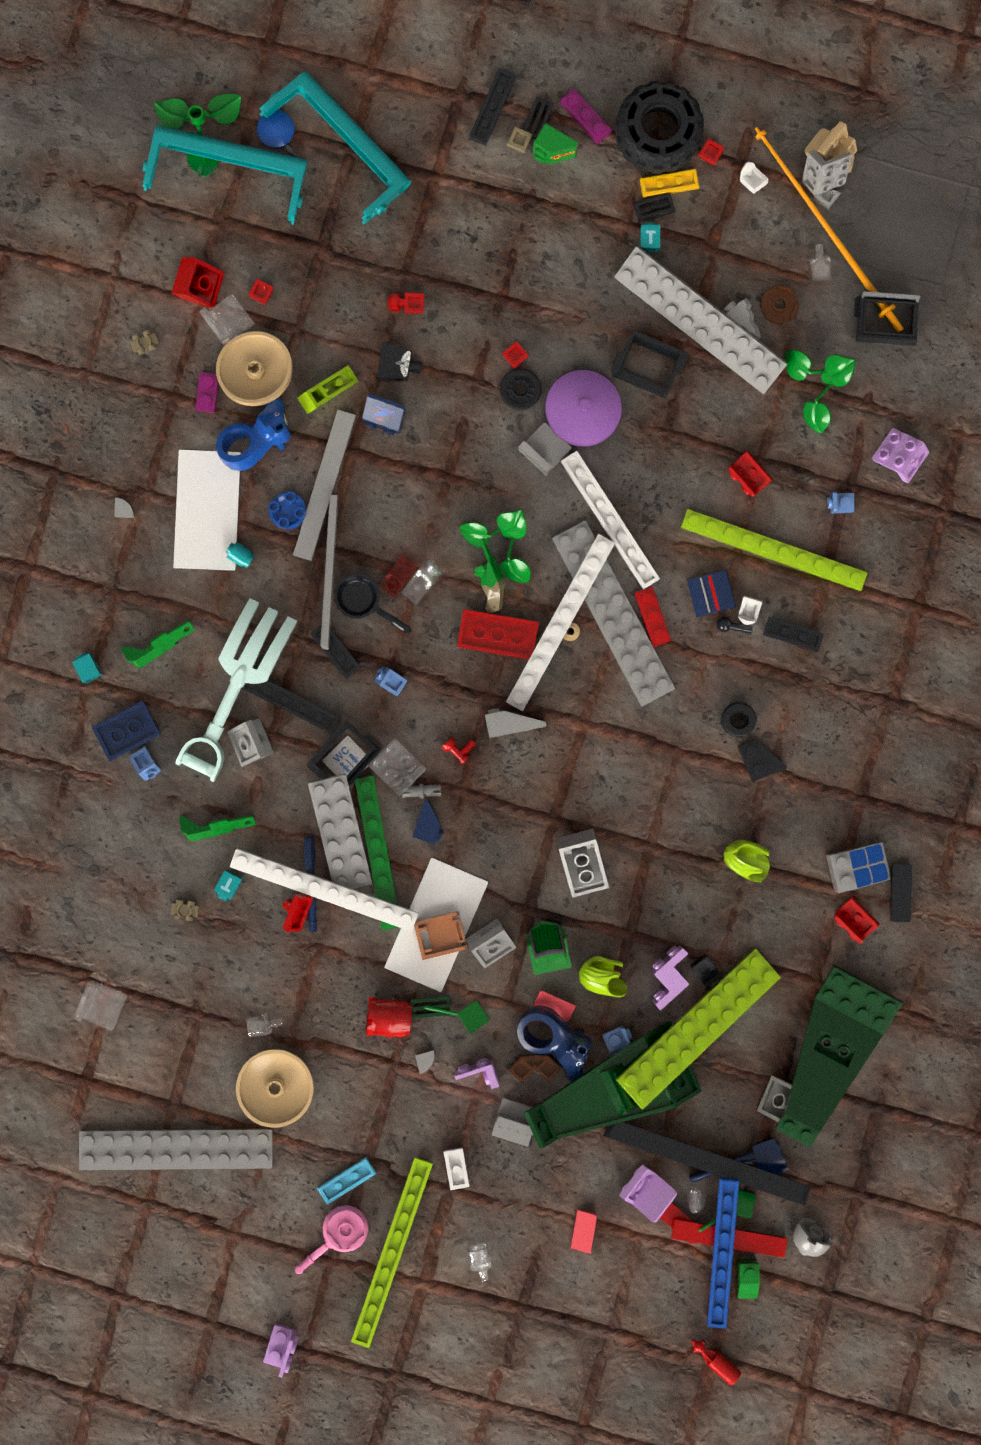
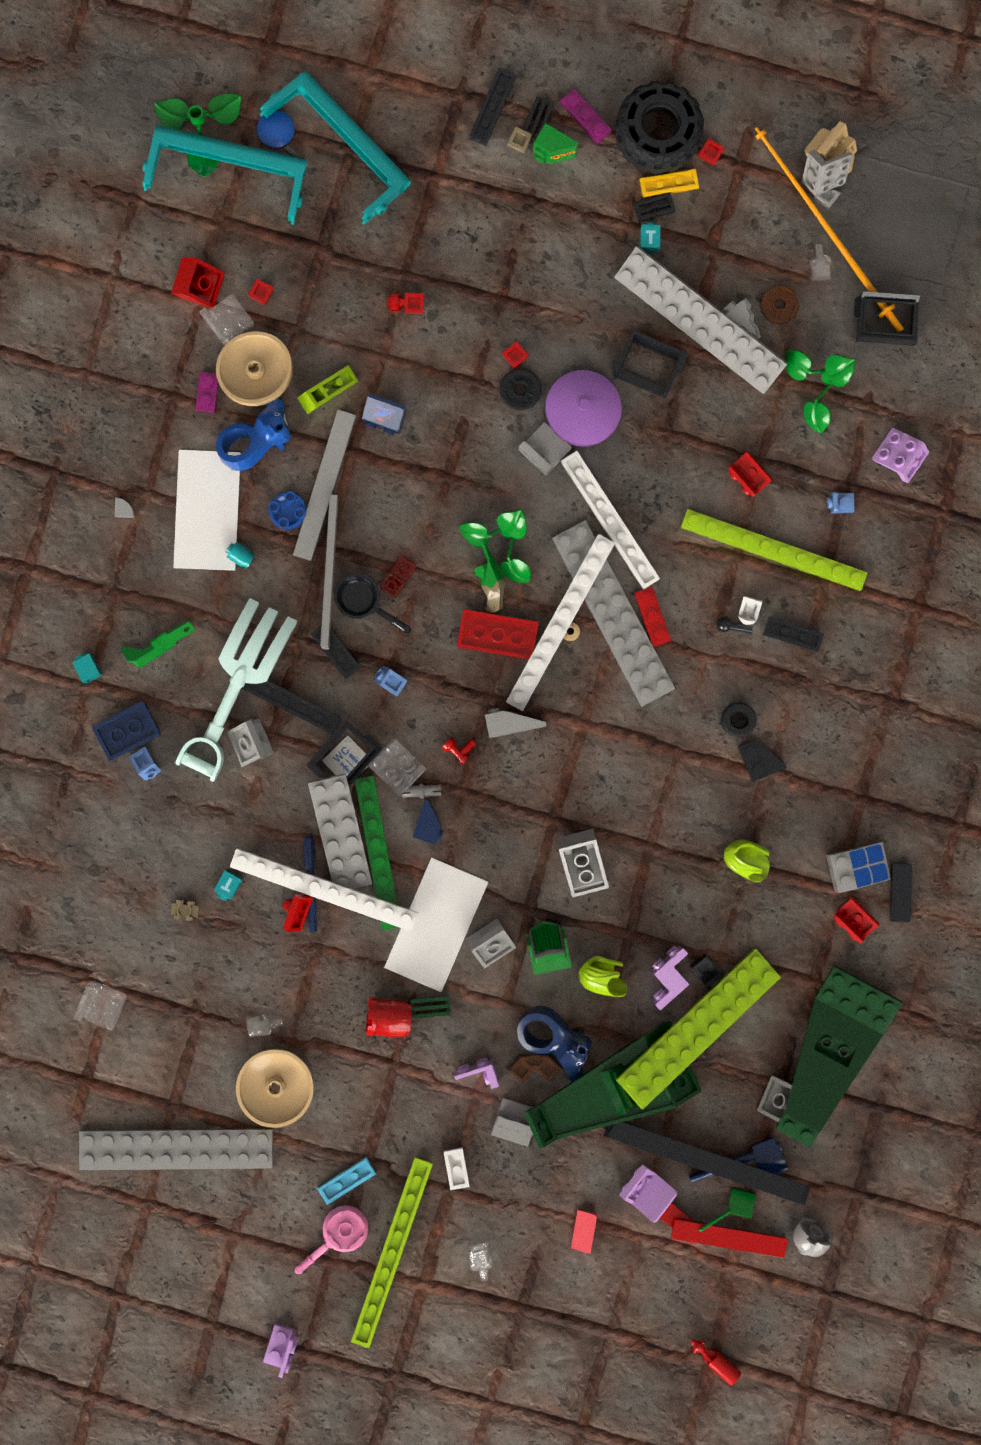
dark tan piece [130,330,159,355] -> none
green piece [179,815,256,841] -> none
black torso [377,342,422,382] -> none
clear slope [402,559,444,605] -> none
nougat container [414,911,468,960] -> none
light grey tile [415,1050,434,1074] -> none
green piece [423,1000,490,1034] -> none
coral slope [533,989,576,1022] -> none
medium blue bracket [602,1025,633,1053] -> none
dark blue slope [687,570,736,617] -> none
clear piece [687,1188,706,1213] -> none
blue tile [707,1177,739,1329] -> none
green slope [737,1259,760,1299] -> none
white plate [740,162,768,194] -> none

